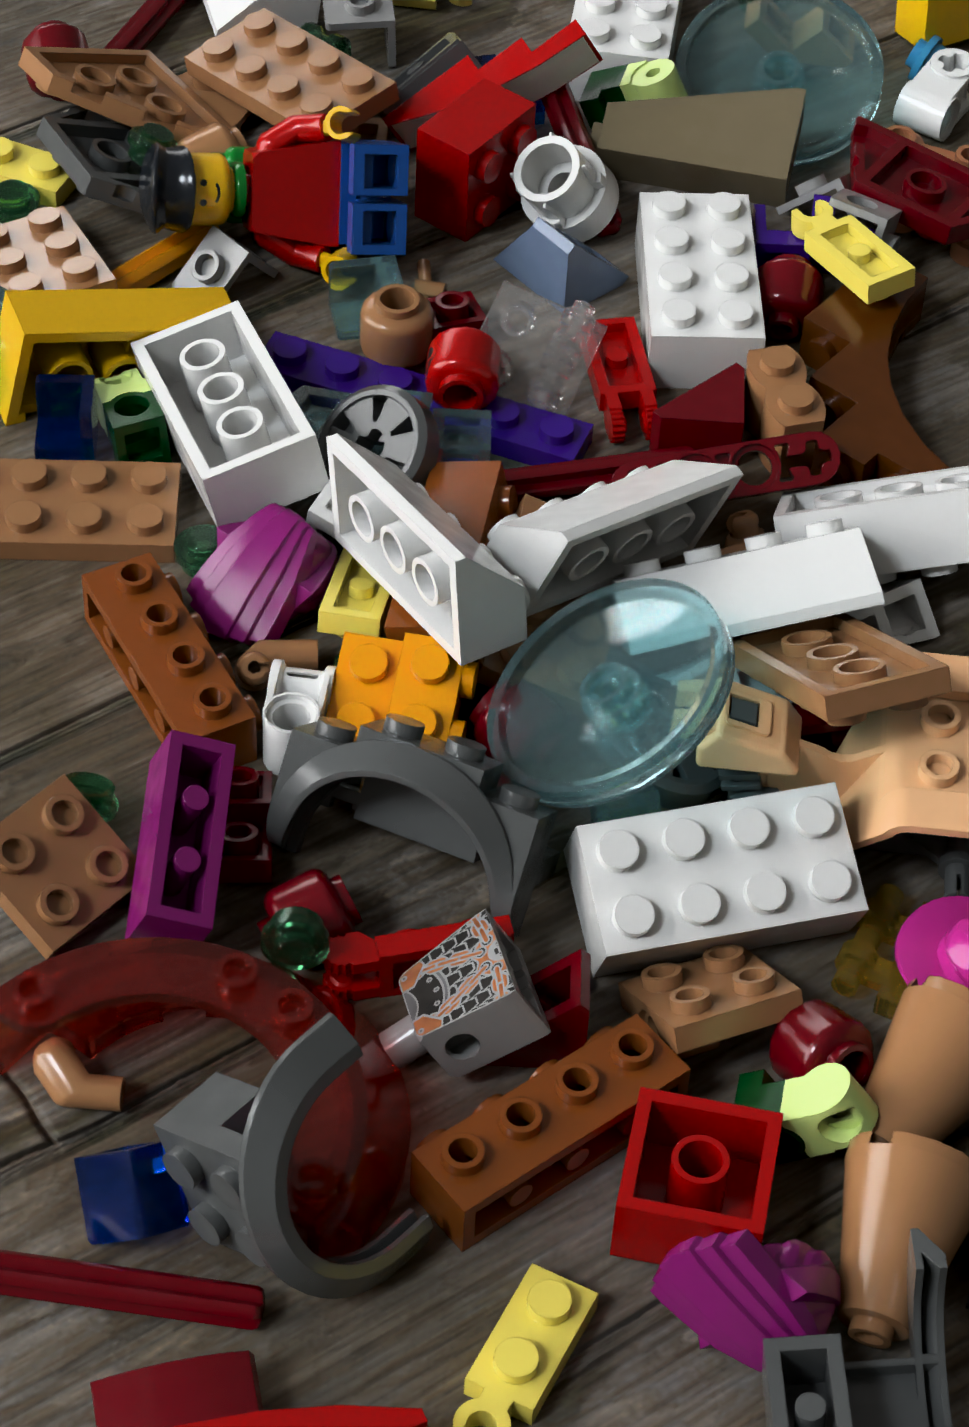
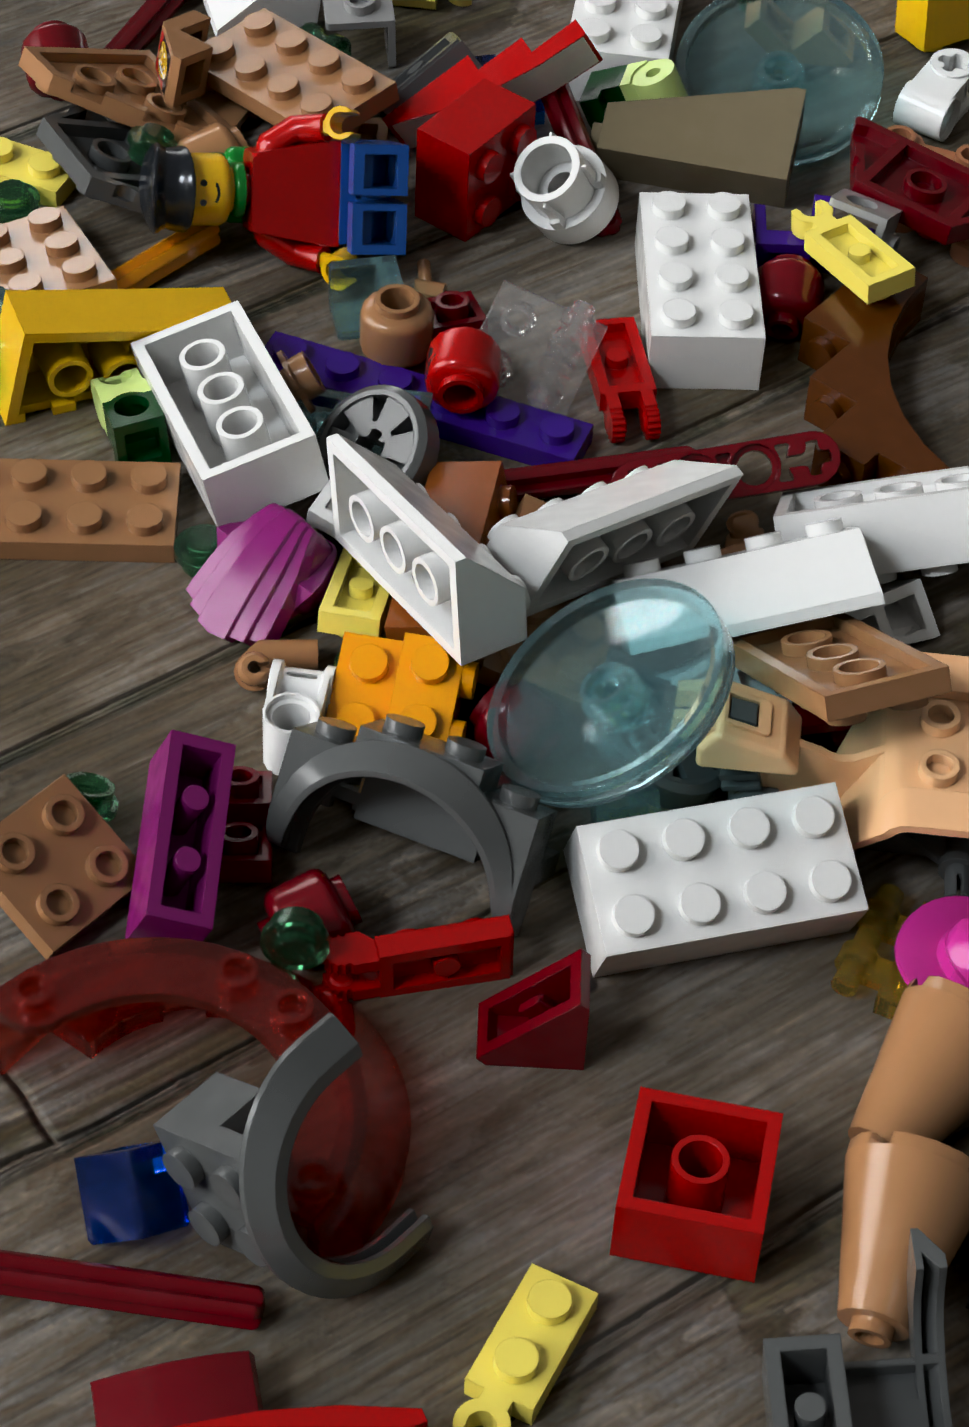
medium nougat arm [32,1036,126,1112] -> none
clear blue panel [34,374,99,461] -> none
dark orange brick [81,552,263,767] -> none
light grey bracket [172,225,279,292] -> none
light grey torso [379,909,551,1077] -> none
dark orange brick [410,1013,691,1252] -> none
clear light blue tile [433,408,492,462] -> none
sand blue slope [493,217,629,316] -> none
medium nougat plate [618,944,803,1060] -> none
dark red slope [649,363,745,466] -> none
magenta hair [650,1229,841,1372] -> none
yellowish green leg [734,1063,879,1165] -> none
medium nougat brick [744,345,826,478] -> none
dark red head [769,999,874,1087] -> none
light grey bracket [775,173,875,230] -> none
dark azure plate [905,35,947,80] -> none
none -> medium nougat slope [155,10,213,108]
none -> medium nougat plate [276,350,326,413]

